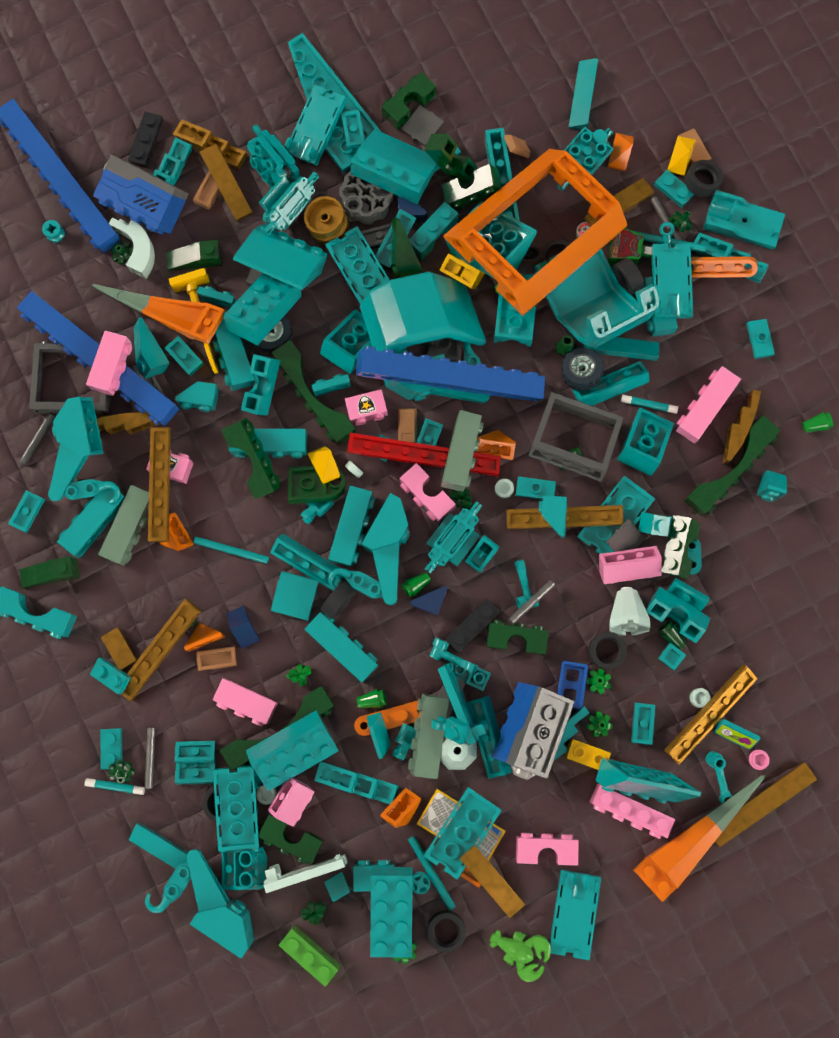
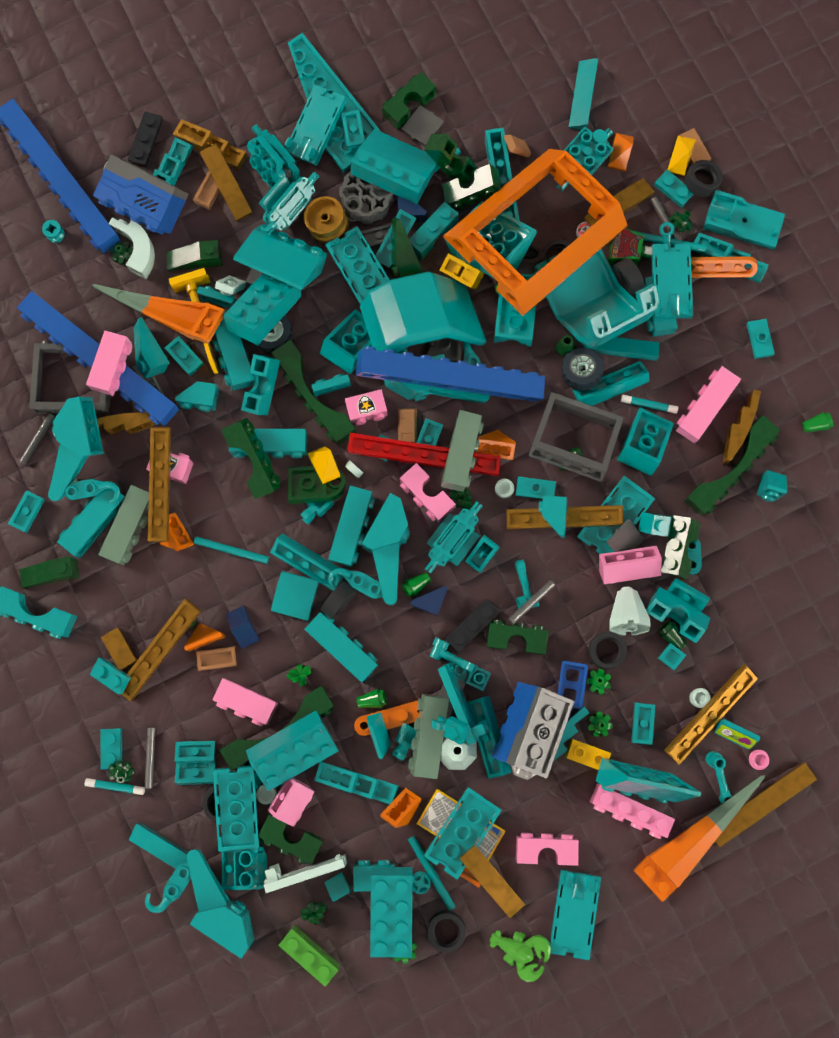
none -> light aqua plate [215,275,246,296]

